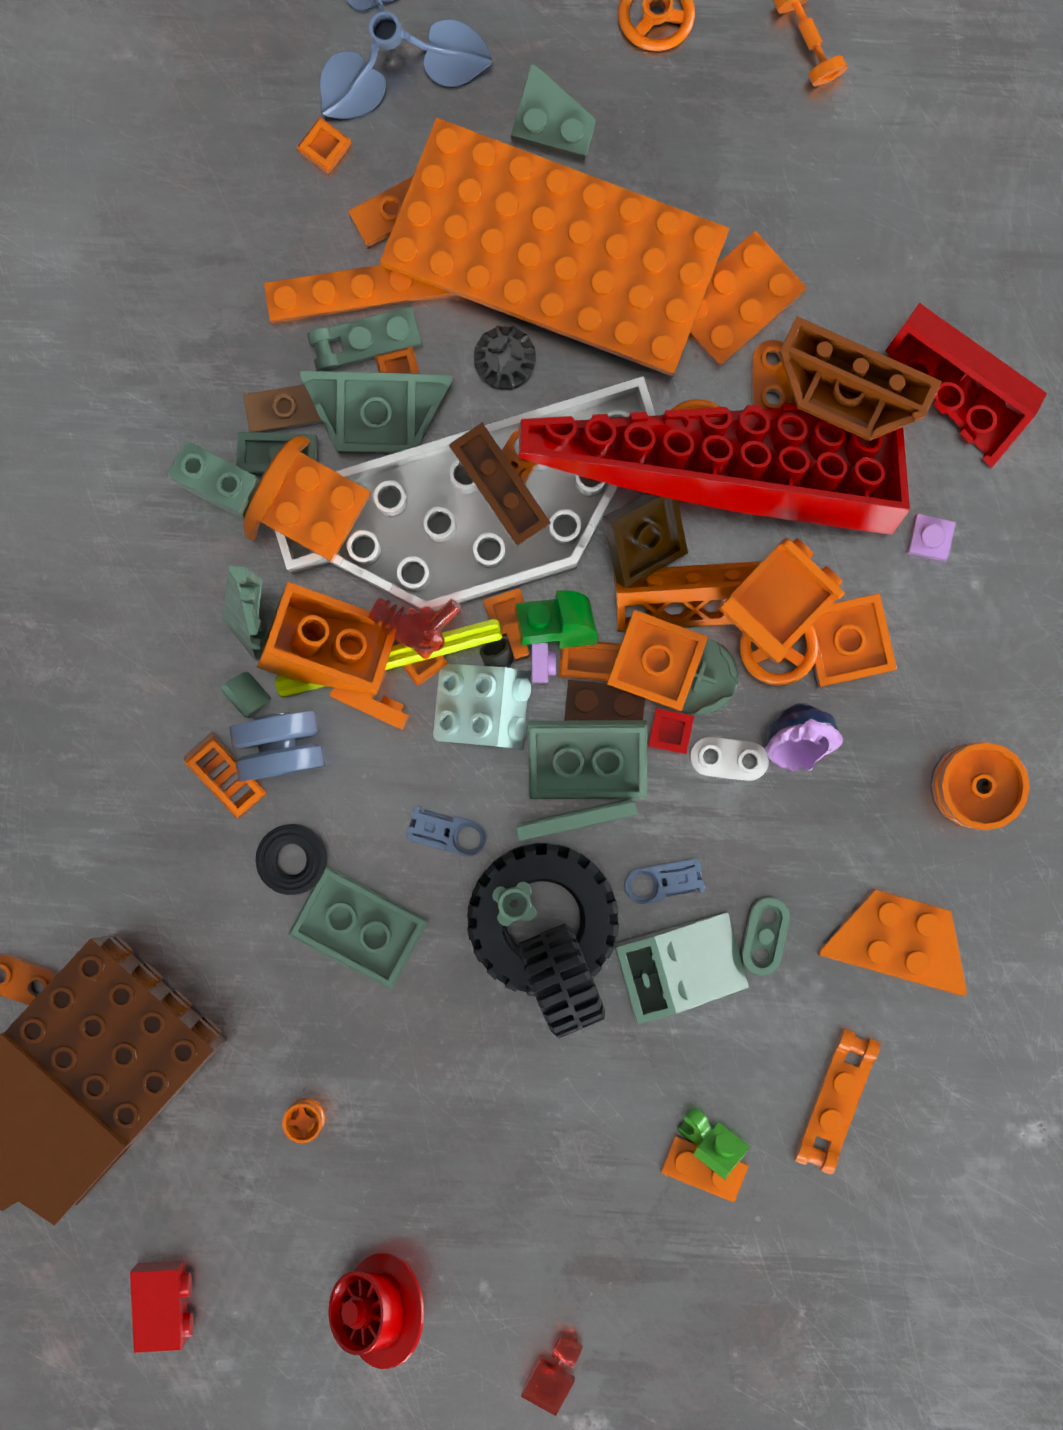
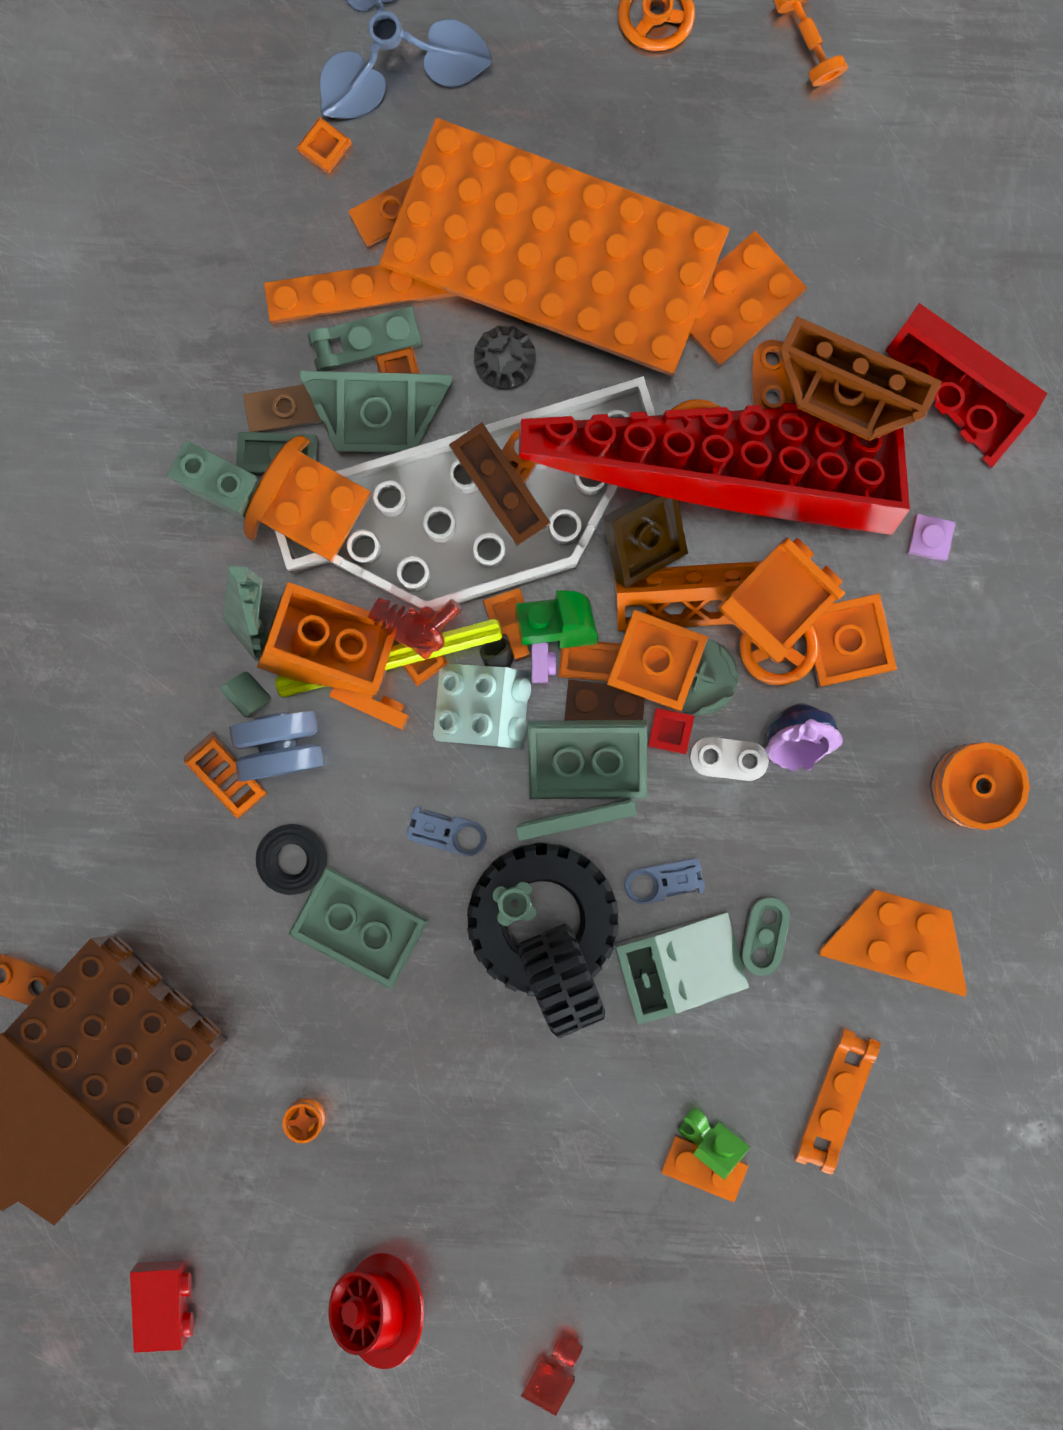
sand green wing [511,64,596,160] -> none

